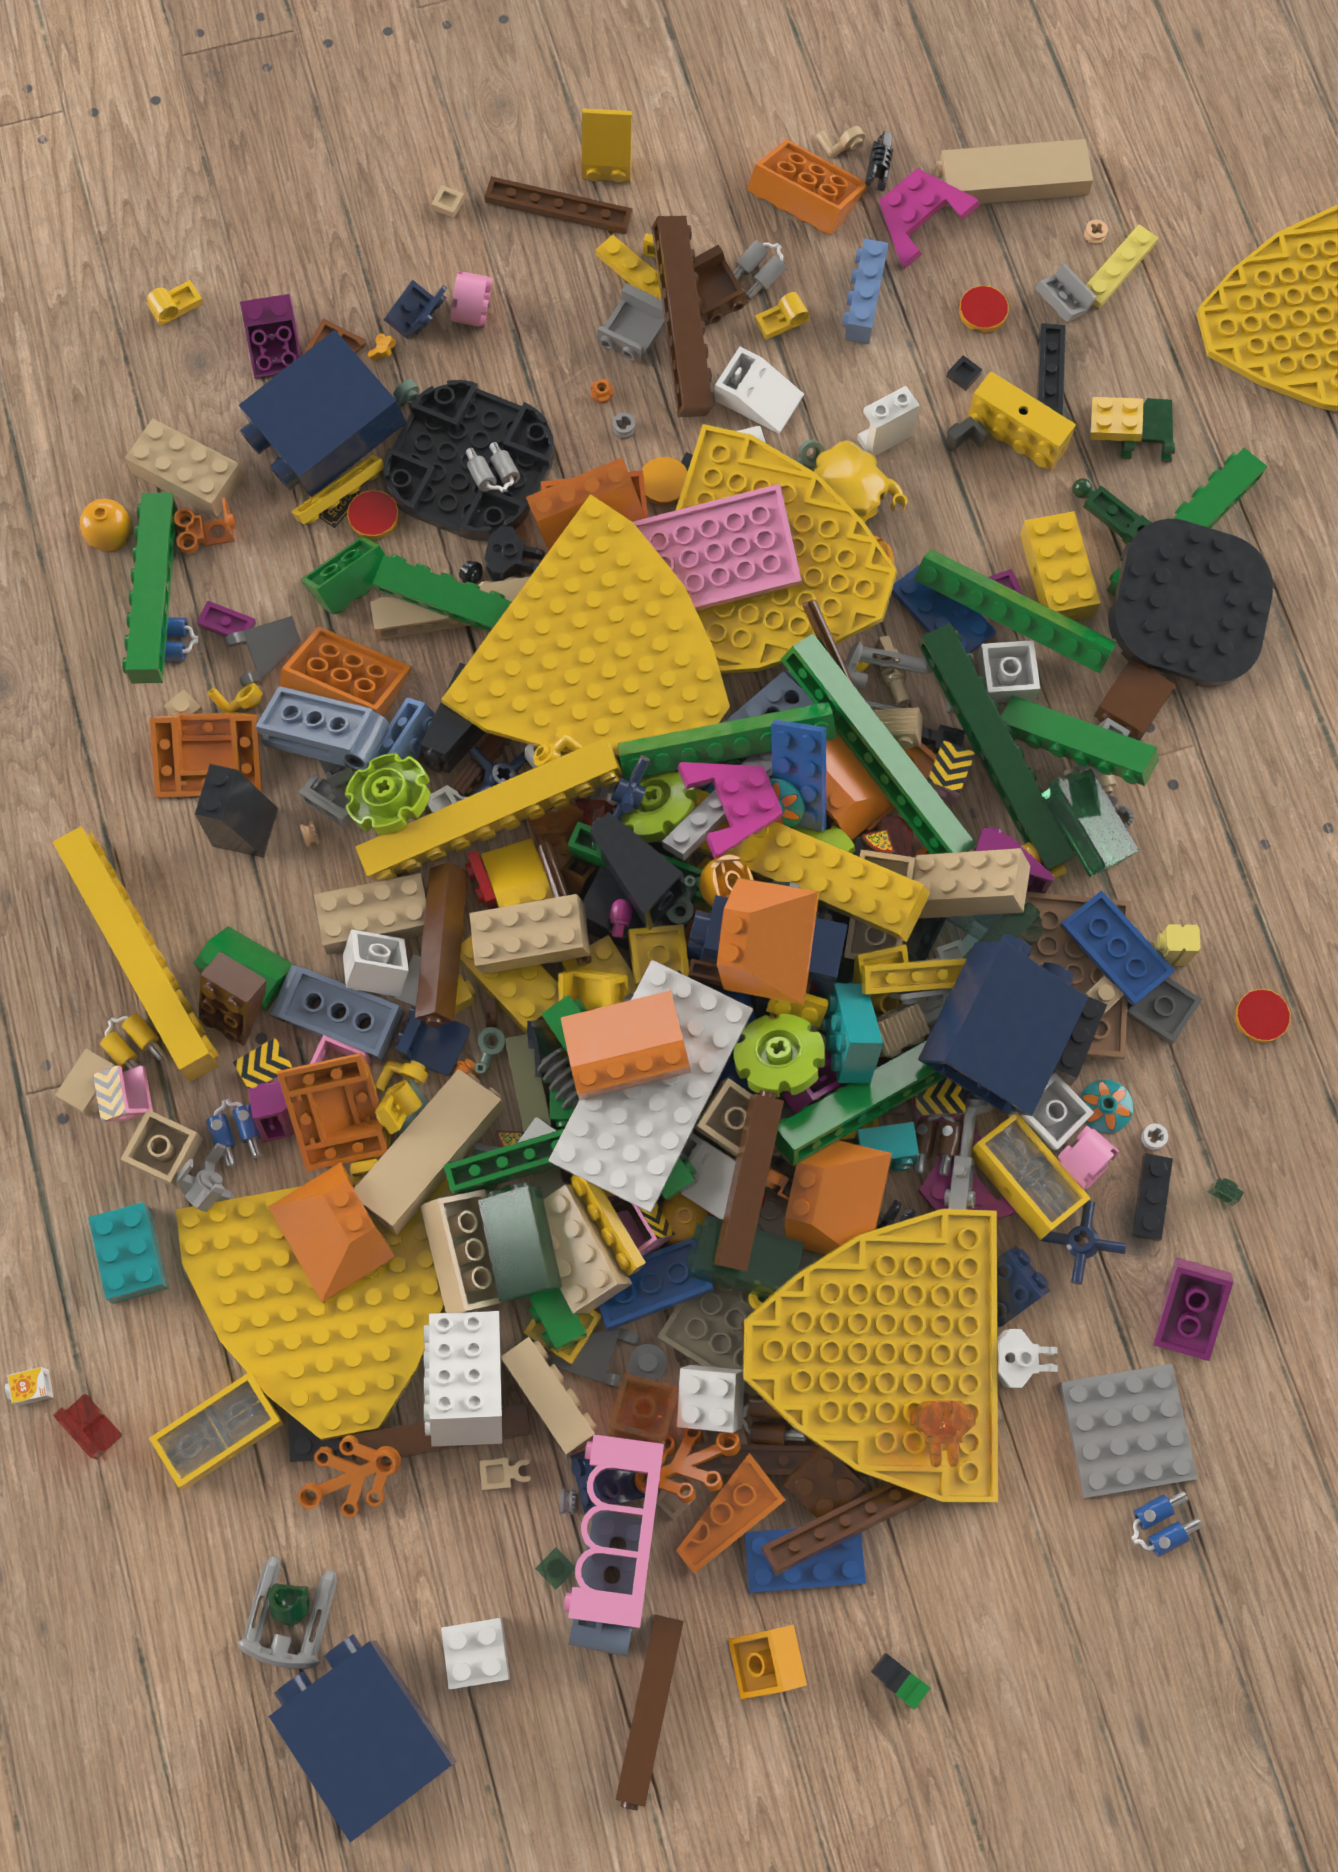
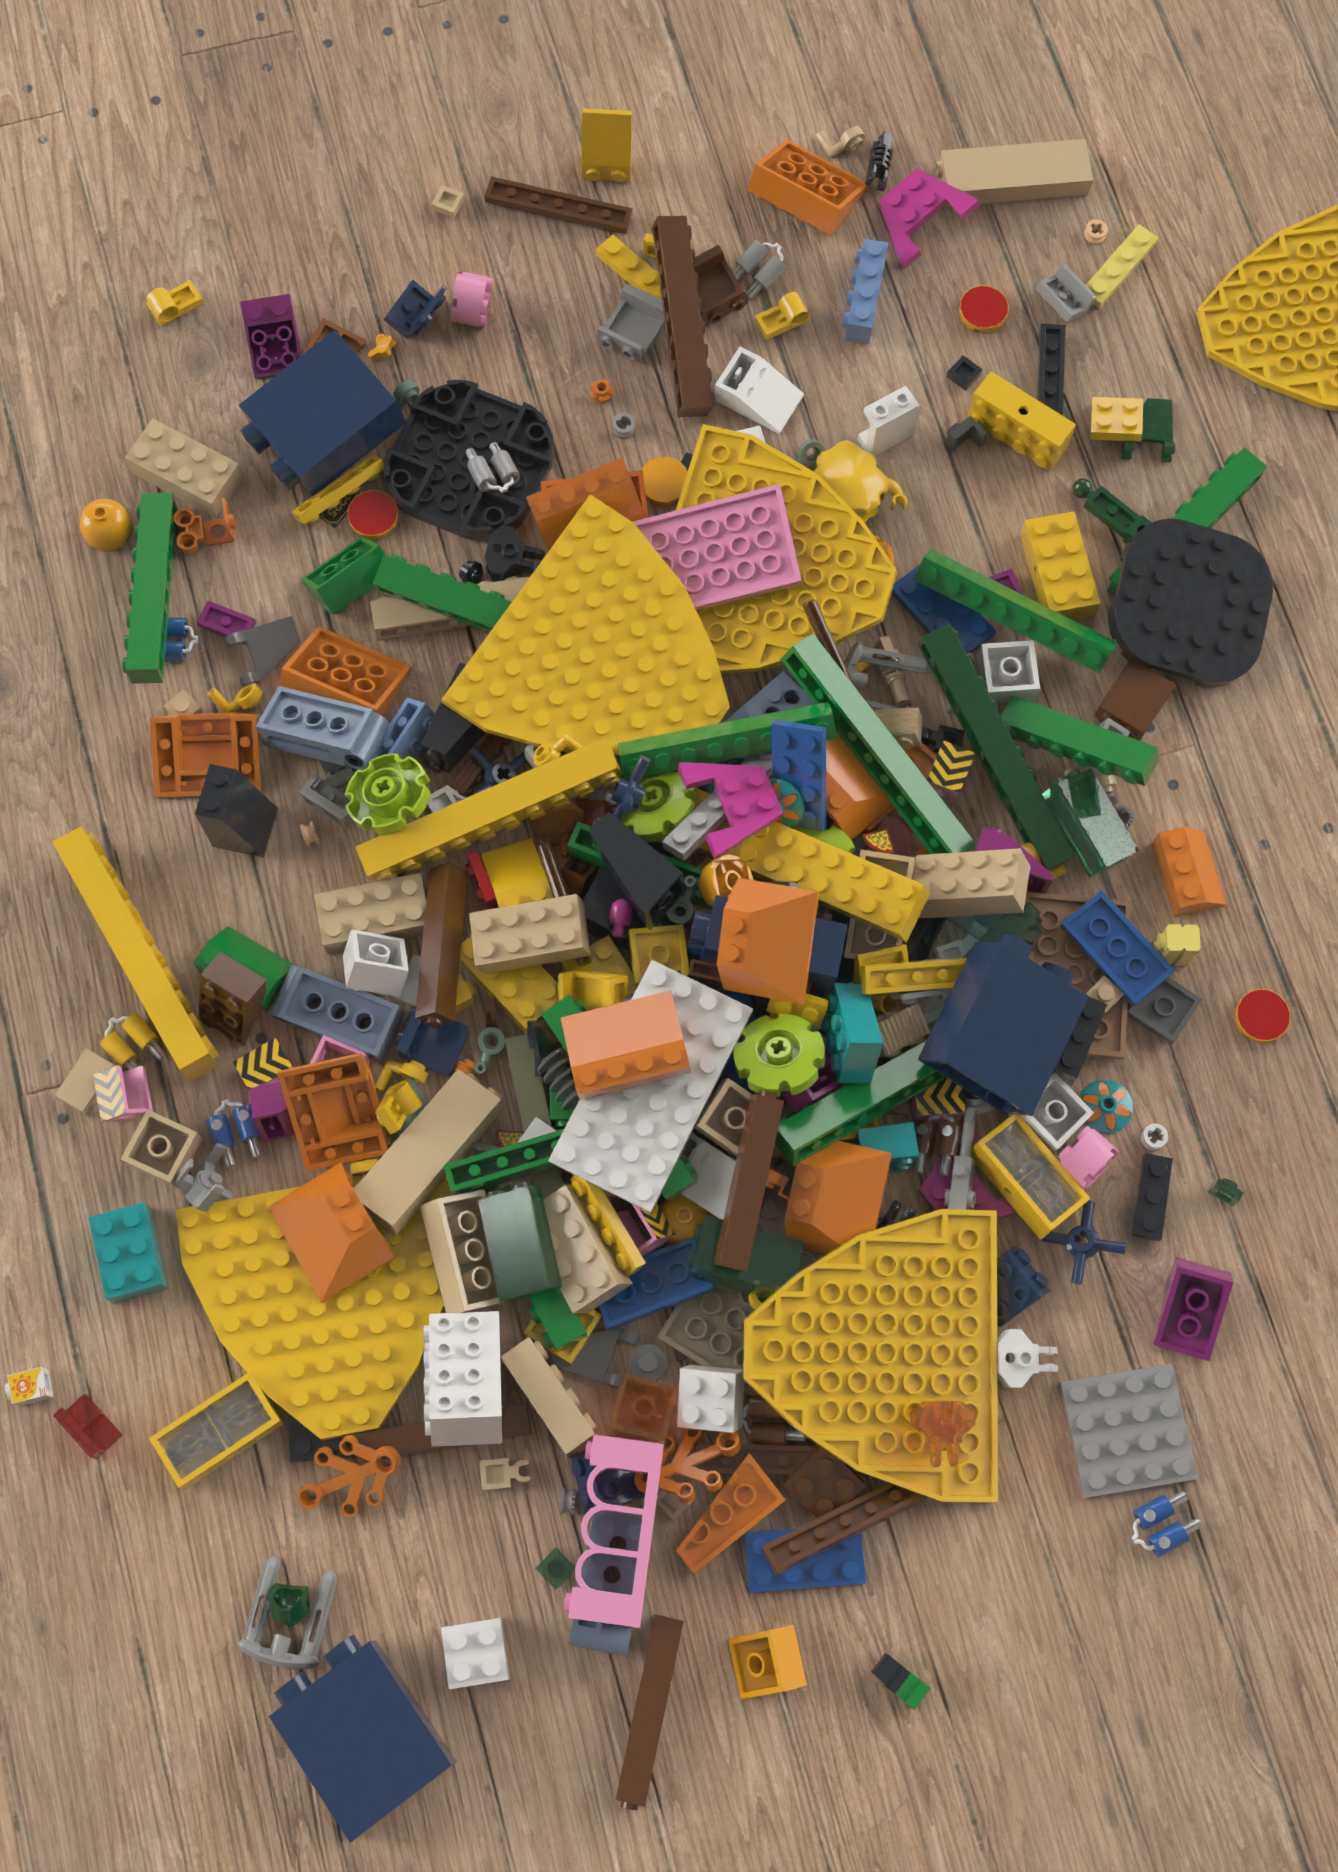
none -> orange slope [1152,827,1226,917]

